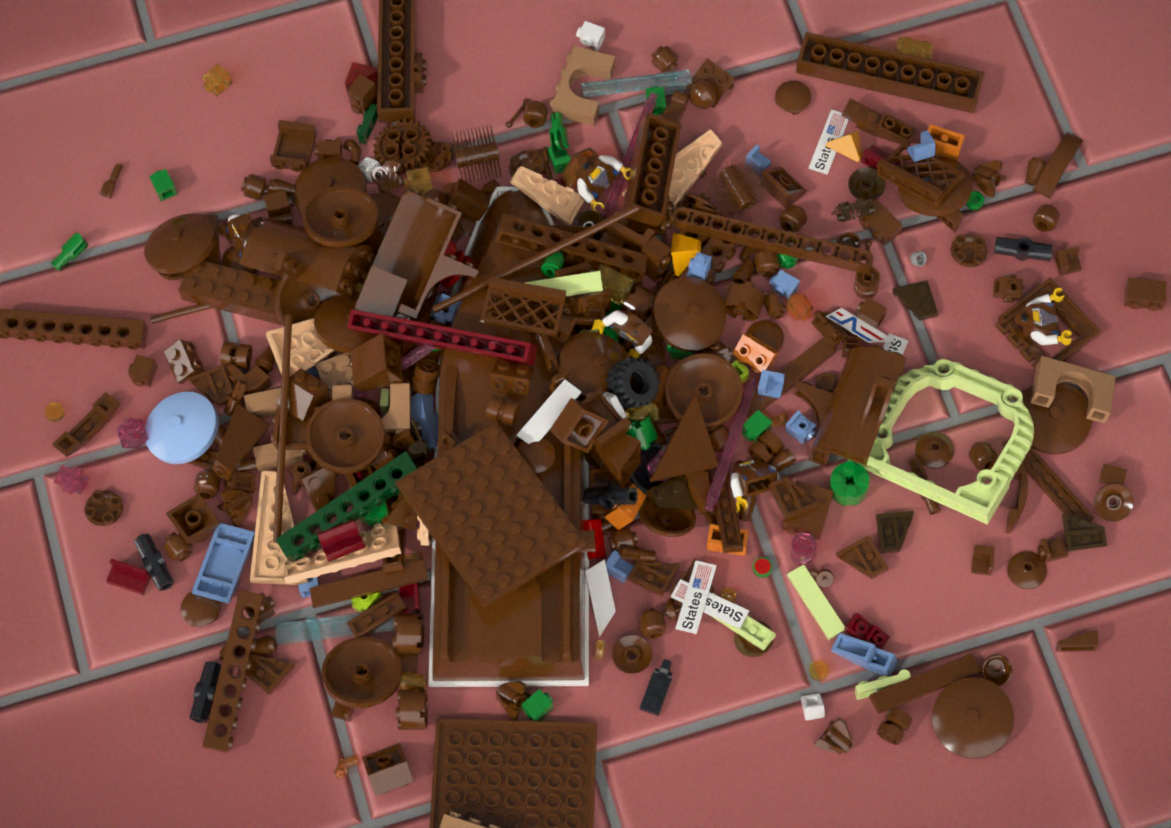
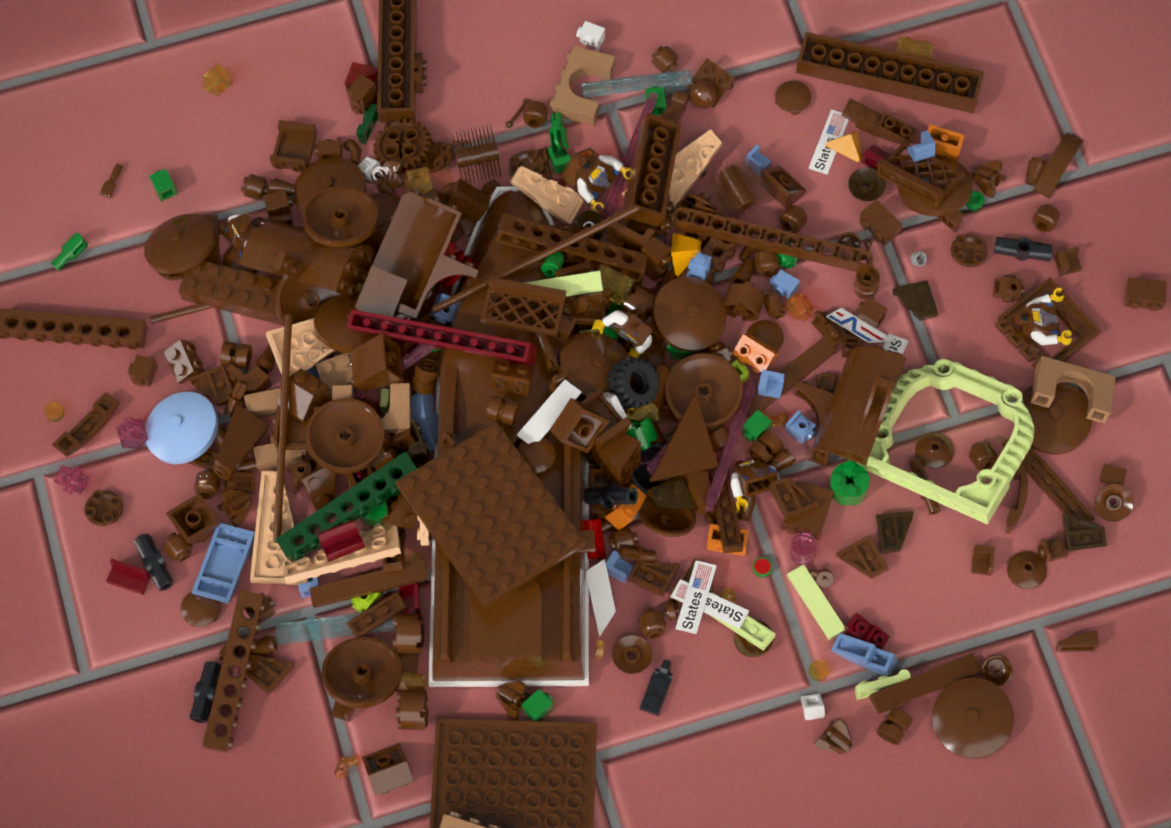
dark brown hinge [831,197,875,223] -> none

